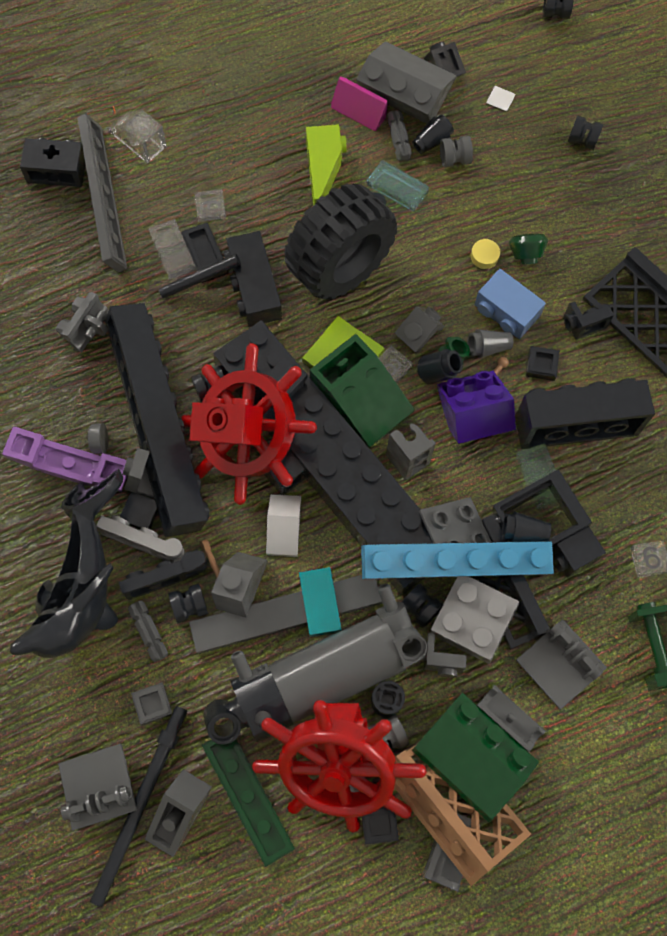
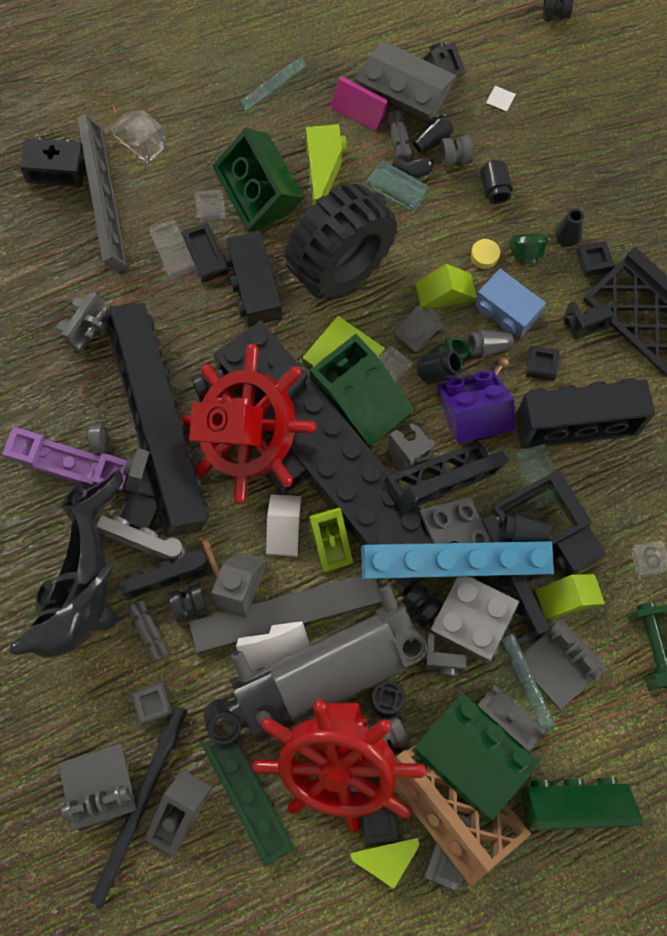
black bar [159,254,241,299] -> none
teal tile [299,567,342,637] -> none
black wheel [568,115,604,151] -> none
none -> dark green slope [212,128,304,232]
none -> white slope [236,621,310,670]
none -> clear light blue bar [239,57,306,111]
none -> lime slope [309,508,353,572]
none -> lime slope [350,838,420,889]
none -> black fence [383,441,509,513]
none -> black arm [391,156,434,179]
none -> lime slope [415,264,477,309]
none -> black brick [480,160,513,204]
none -> clear light blue bar [502,634,555,730]
none -> dark green slope [521,777,643,831]
none -> lime slope [534,574,605,620]
none -> black cone [555,208,585,247]
none -> black plate [576,241,615,277]

